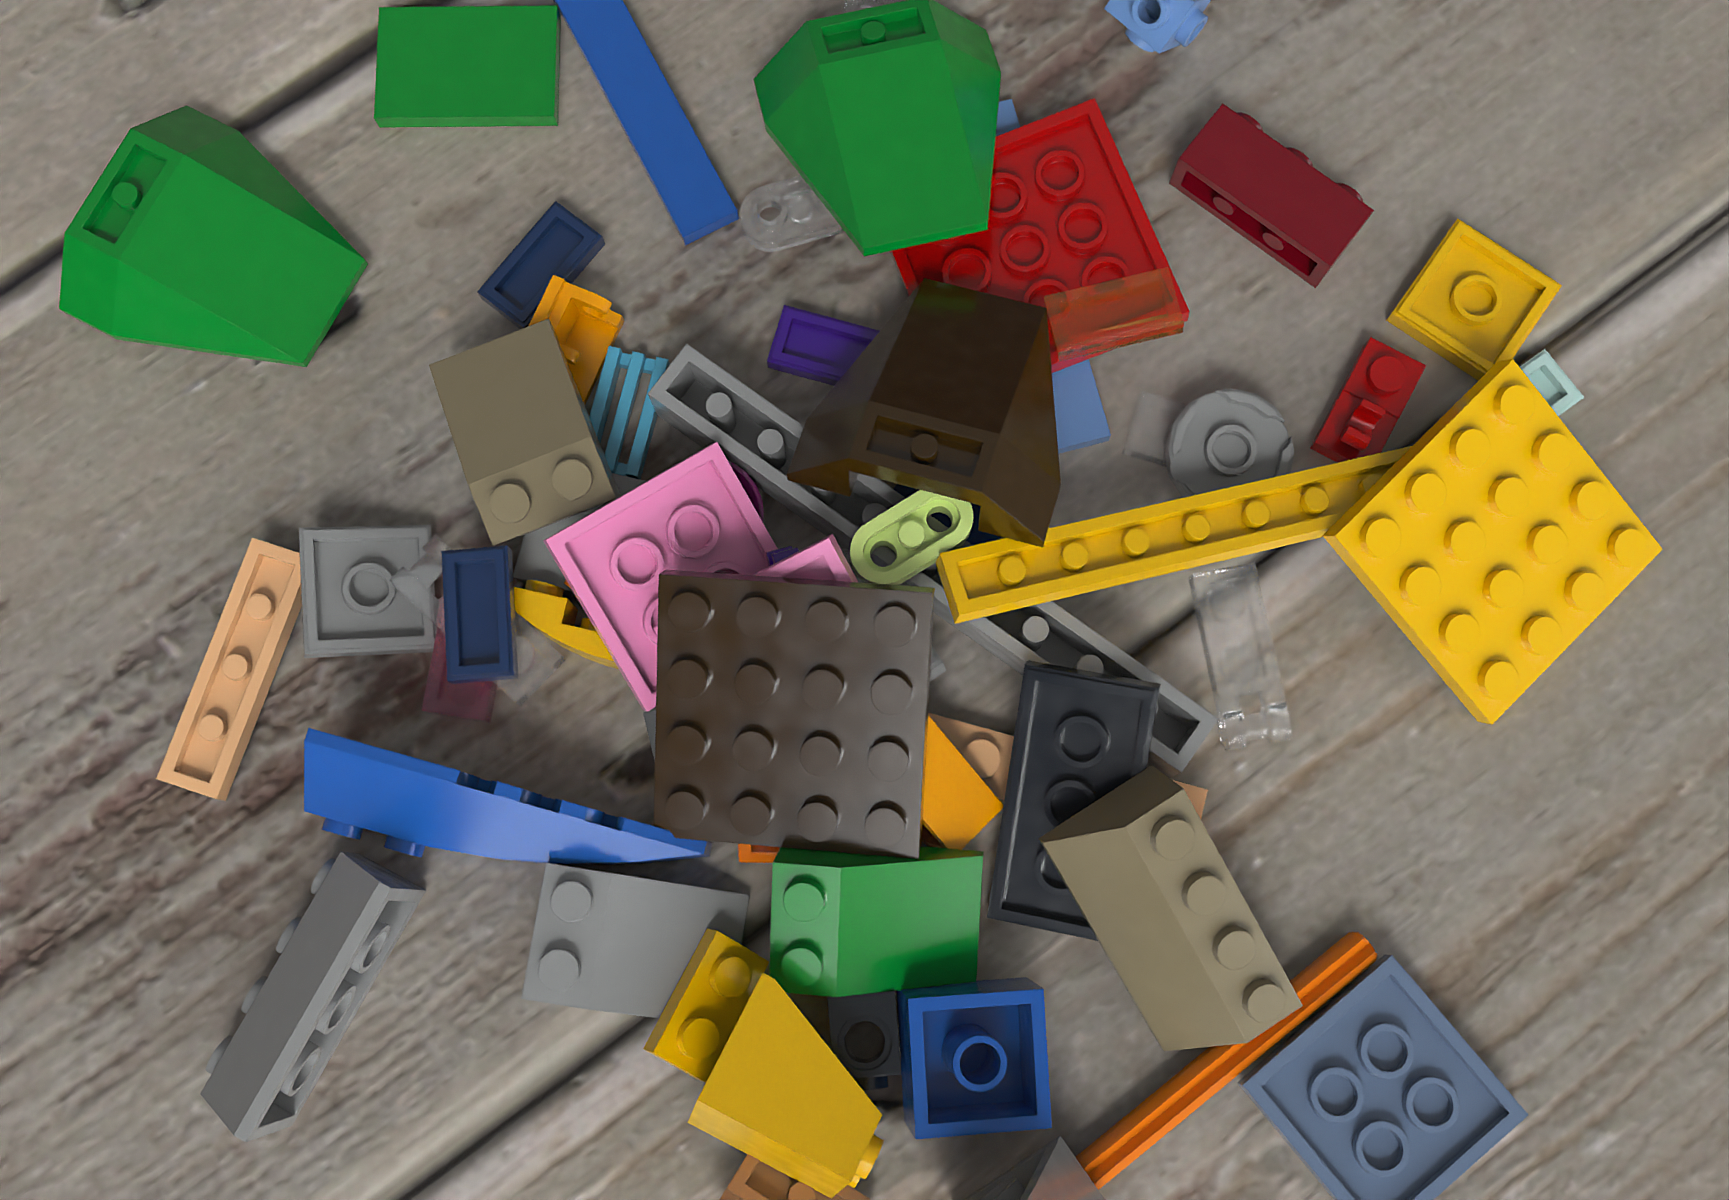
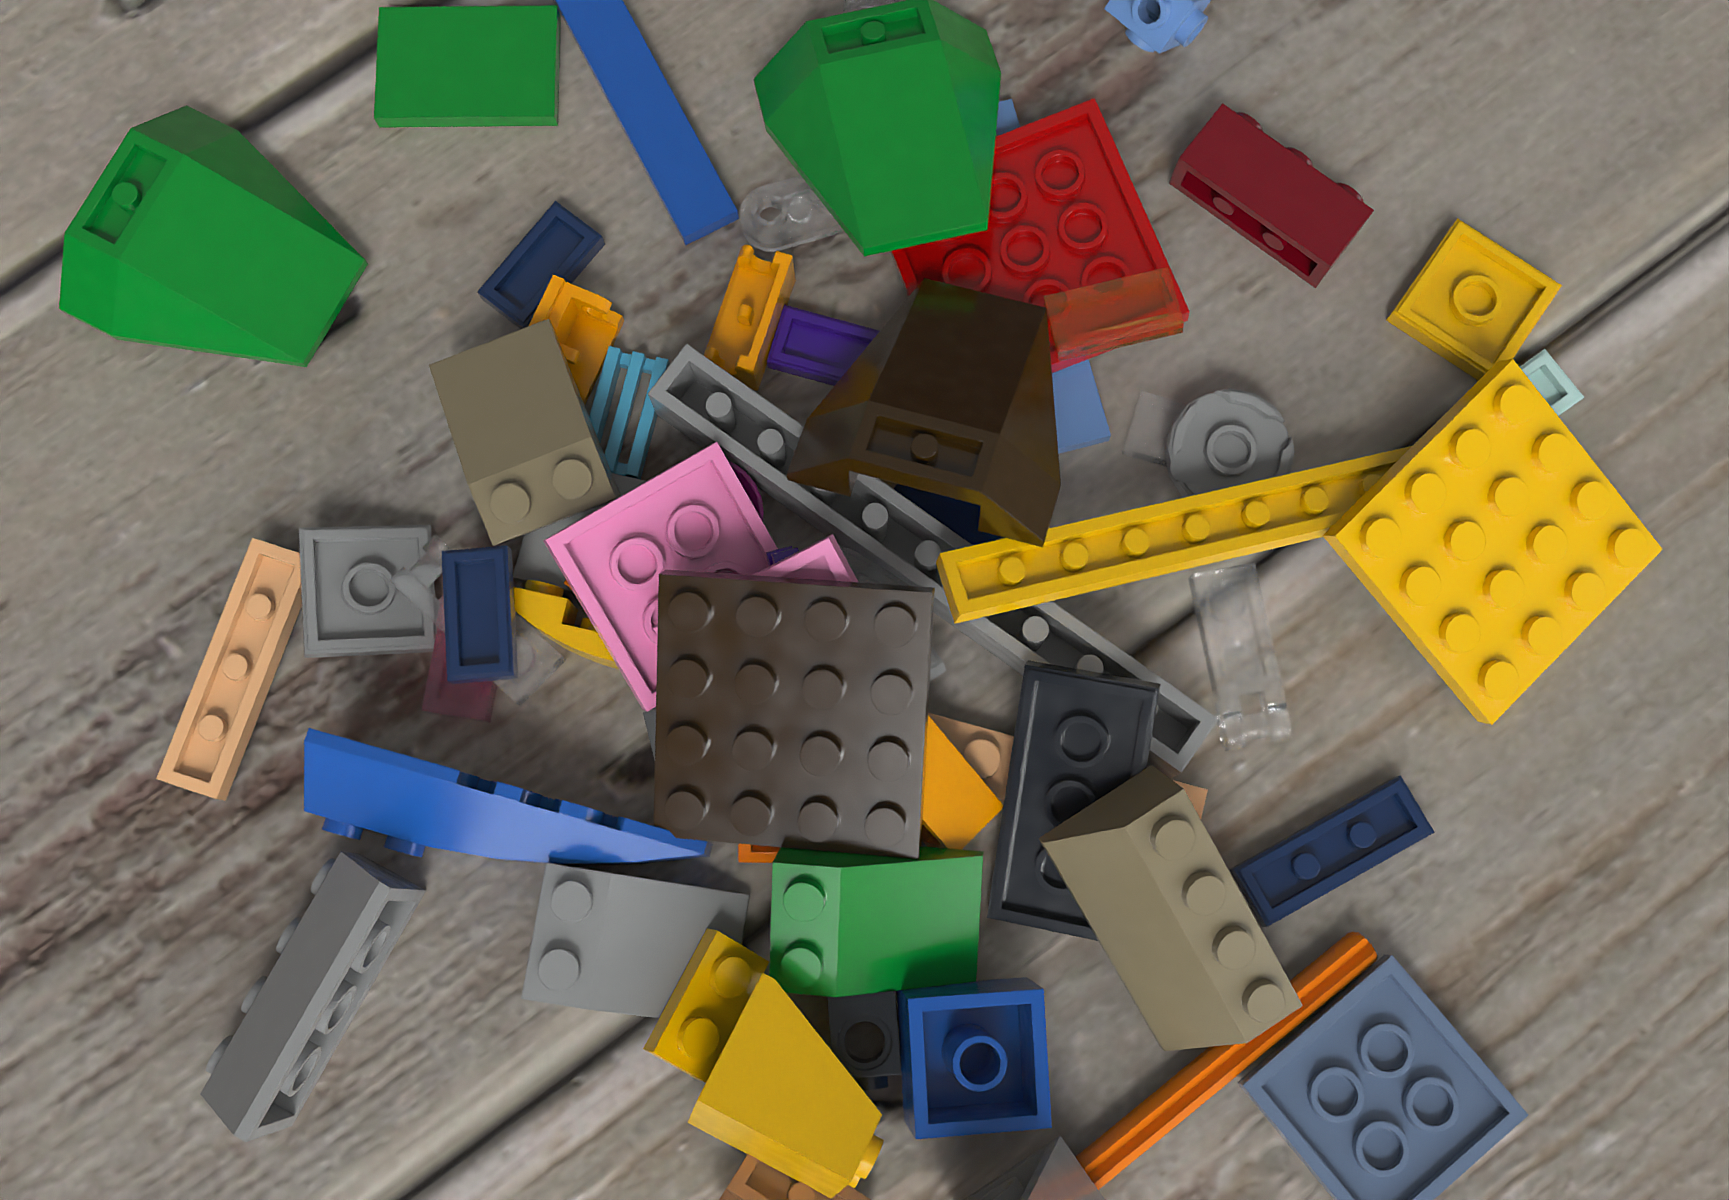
yellowish green plate [850,490,973,585] -> none
red plate [1310,337,1427,463] -> none
none -> light orange hinge [703,244,796,391]
none -> dark blue tile [1229,775,1435,927]

